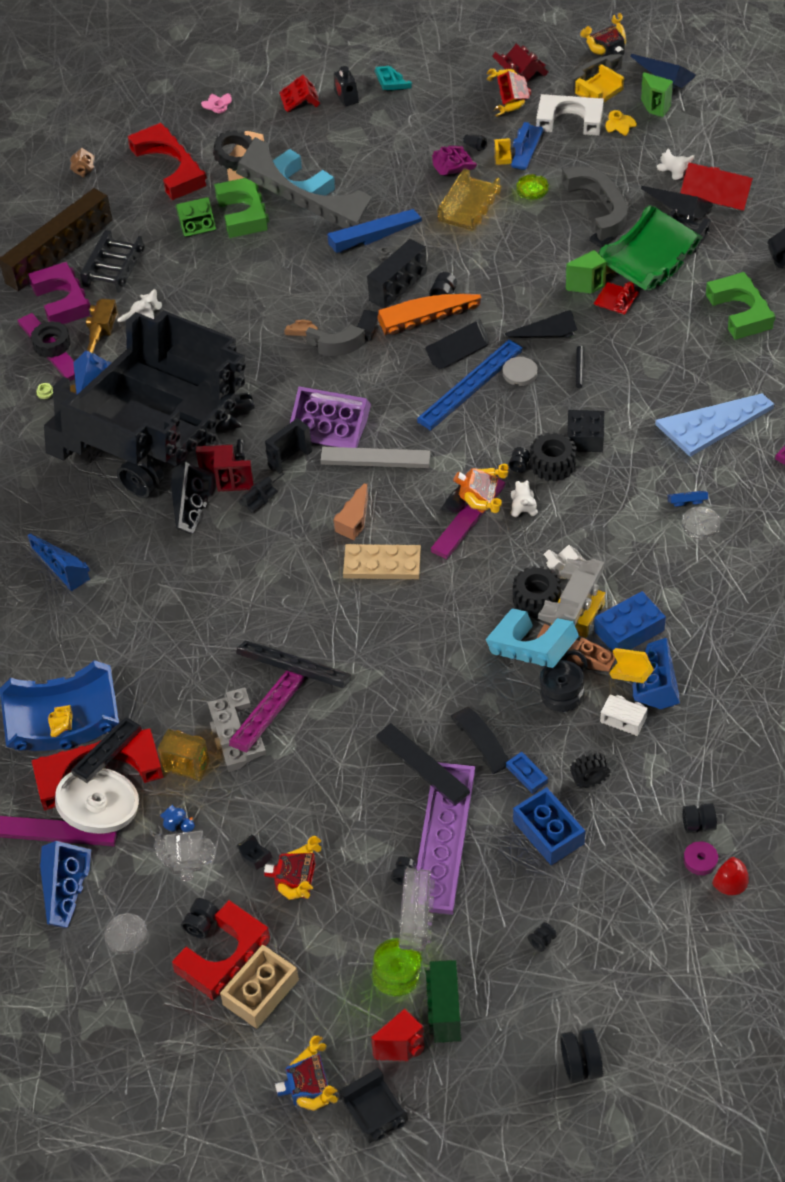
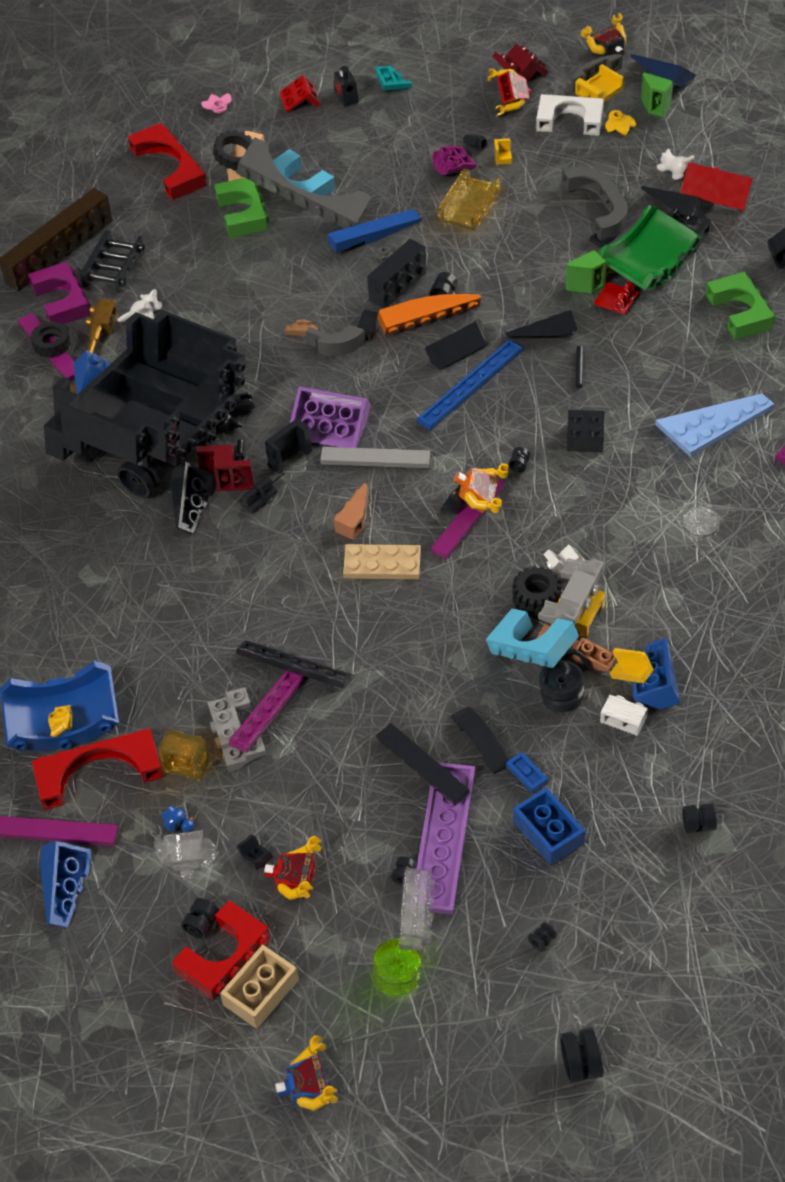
blue wedge [28,533,90,591] -> none
yellowish green plate [37,383,53,399] -> none
white dish [55,768,139,834] -> none
medium nougat brick [70,147,94,177] -> none
black tile [71,717,142,783] -> none
clear tile [104,913,148,955] -> none
bright green slope [175,197,216,237] -> none
black panel [339,1067,408,1144] -> none
red slope [371,1009,425,1061] -> none
dark green brick [426,960,461,1043] -> none
light grey tile [503,357,537,386] -> none
white animal [510,481,538,517] -> none
blue bracket [511,122,543,170] -> none
clear neon green tile [516,174,549,200] -> none
black tyre [530,432,576,481] -> none
black tyre [570,753,611,788] -> none
blue brick [594,591,666,652] -> none
blue plate [668,491,708,506] -> none
magenta piece [684,841,718,875] -> none
red helmet [712,857,749,895] -> none

